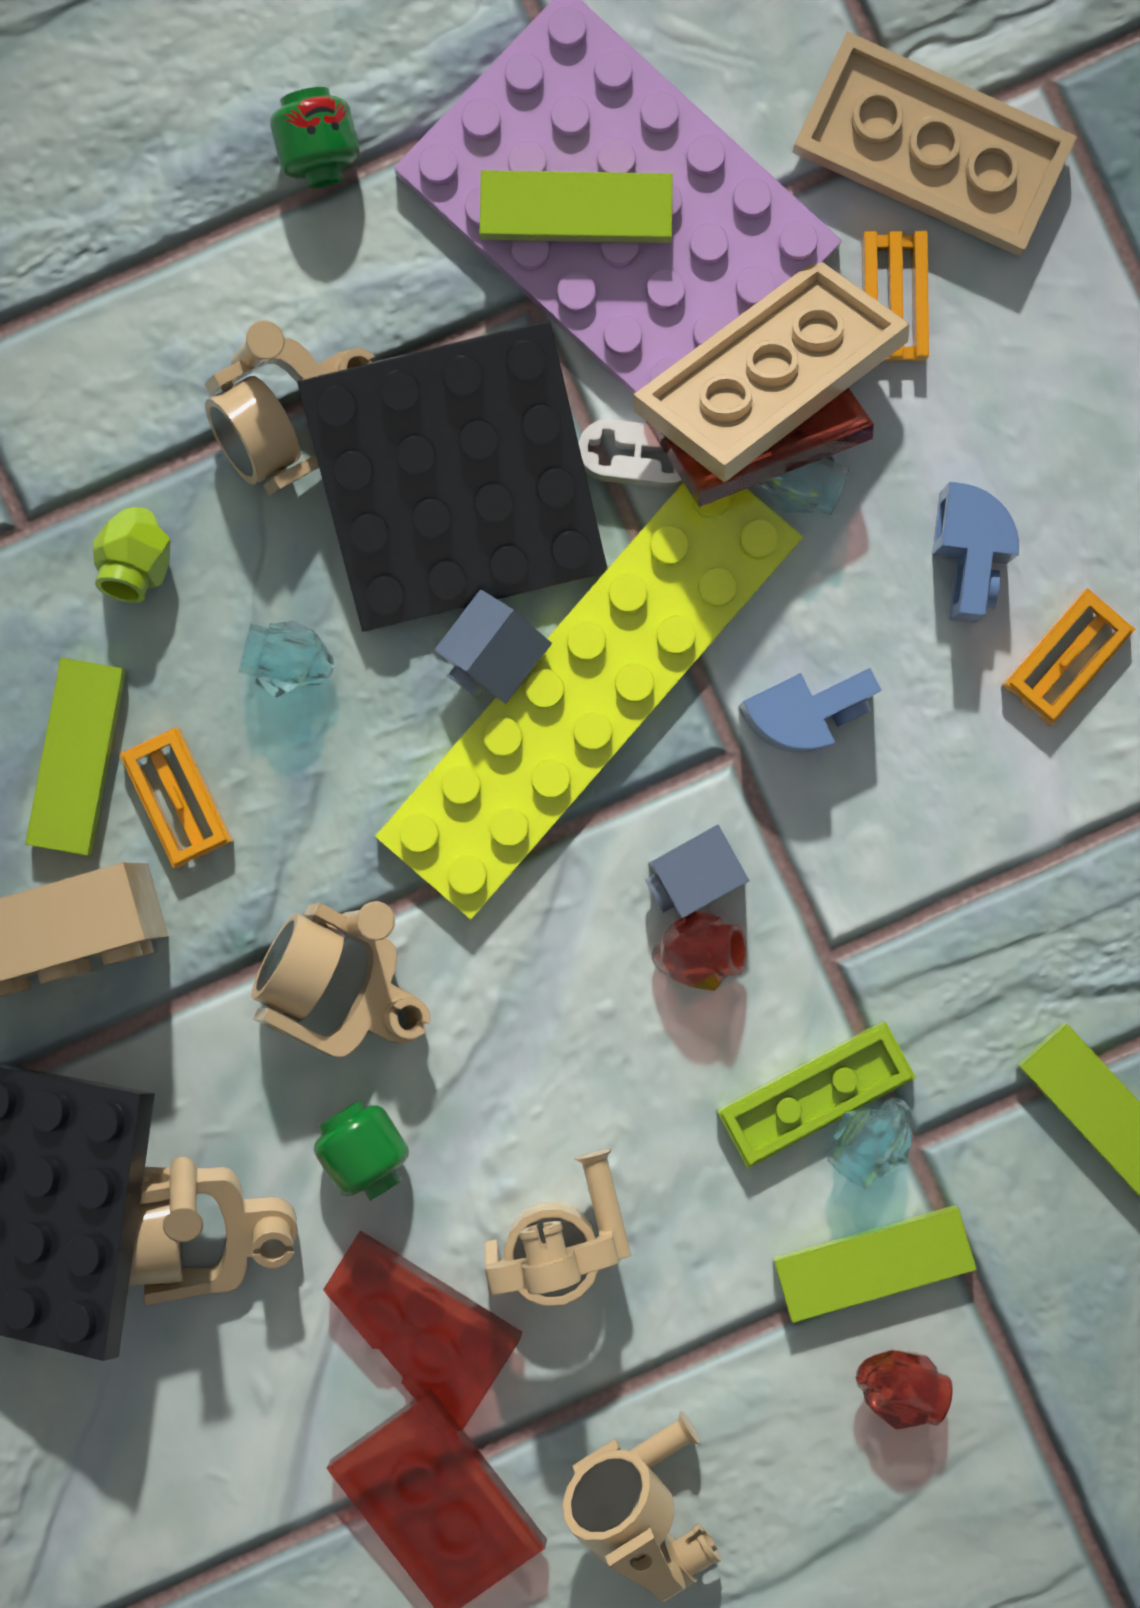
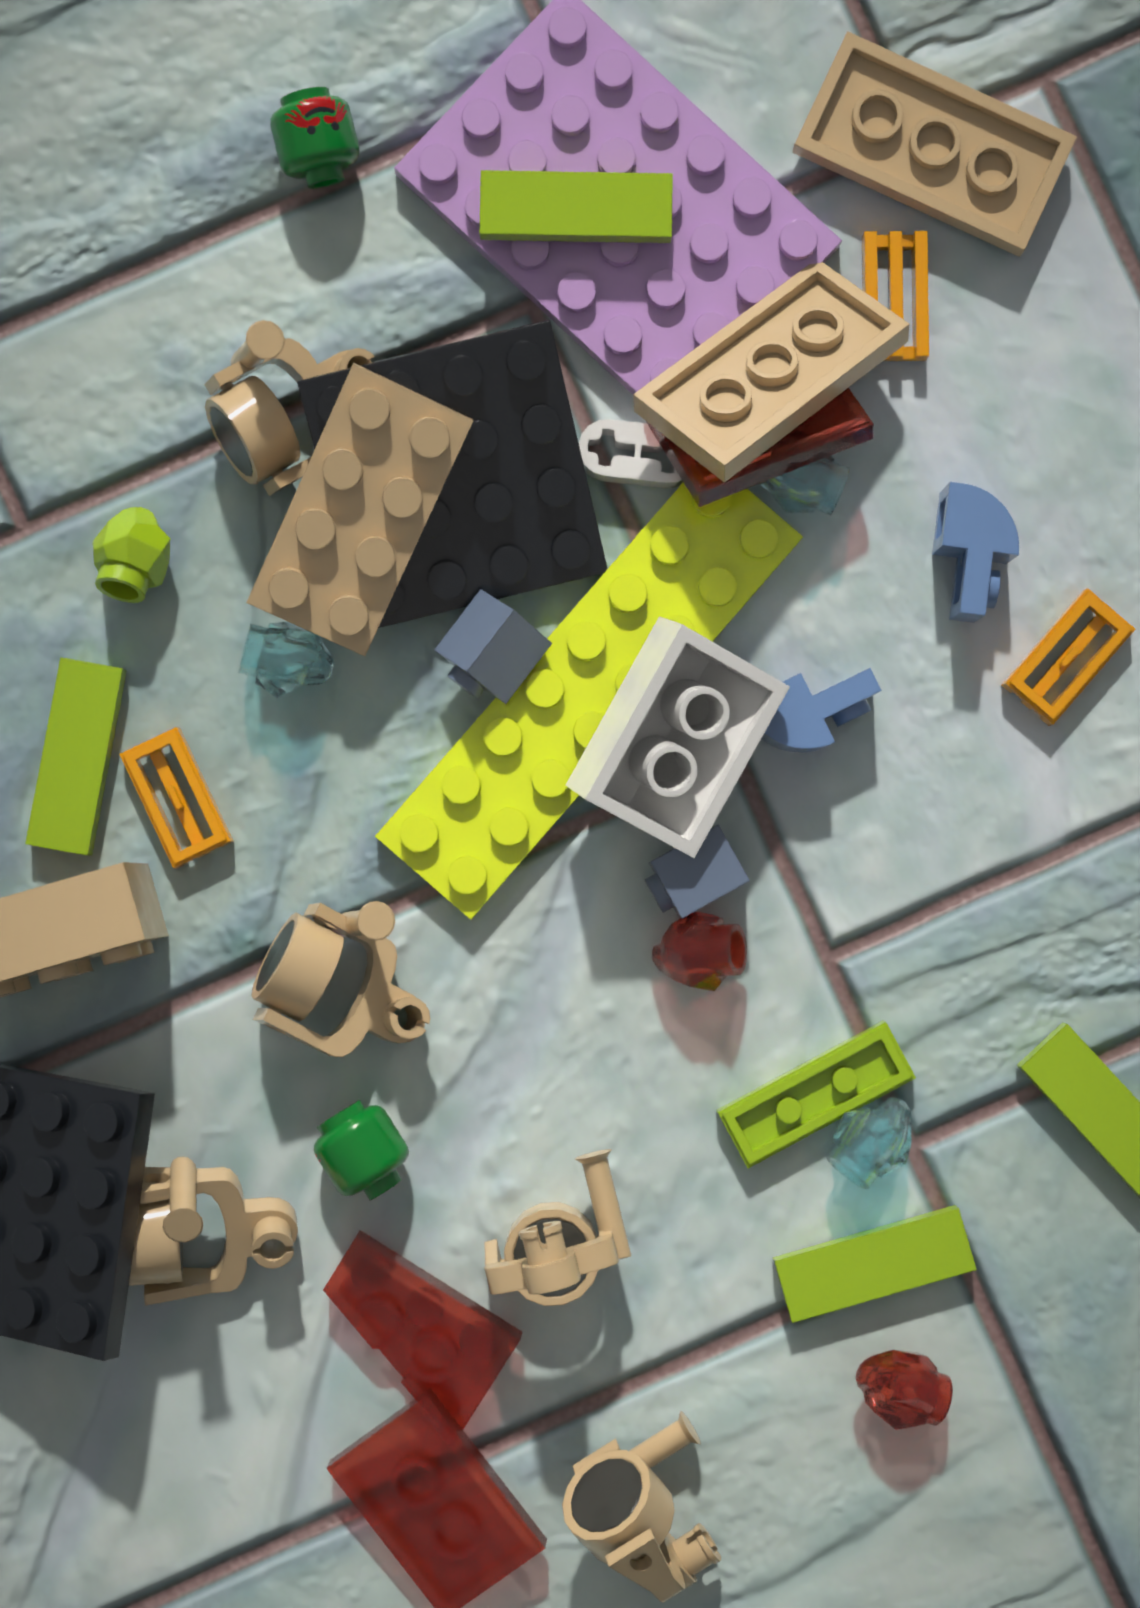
none -> tan plate [246,363,473,656]
none -> white slope [565,616,790,858]

